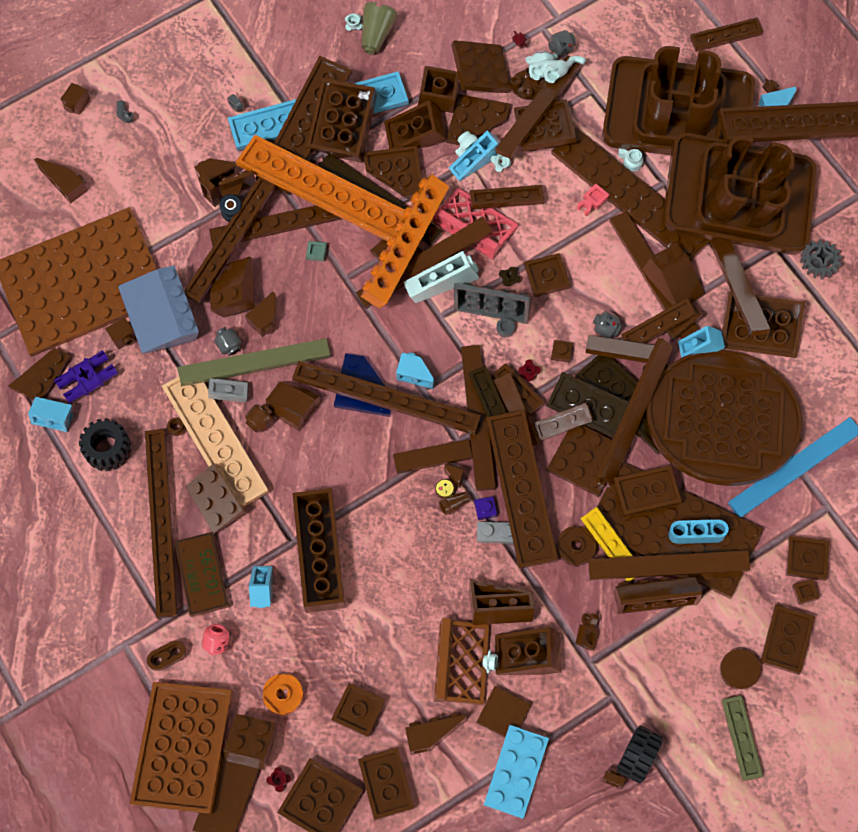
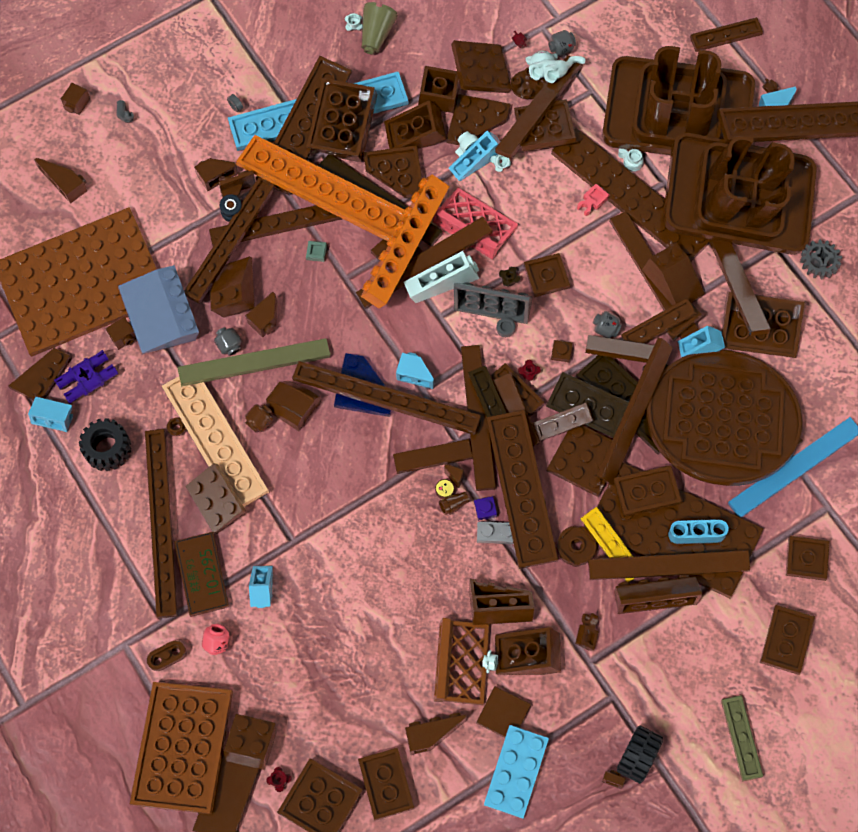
reddish brown tile [198,174,220,207] -> none
light grey plate [208,378,248,403] -> none
orange plate [263,674,304,716] -> none
reddish brown brick [292,488,345,613] -> none
reddish brown plate [331,683,386,738] -> none
reddish brown plate [469,185,545,209] -> none
reddish brown tile [720,649,761,690] -> none
reddish brown plate [792,579,819,605] -> none

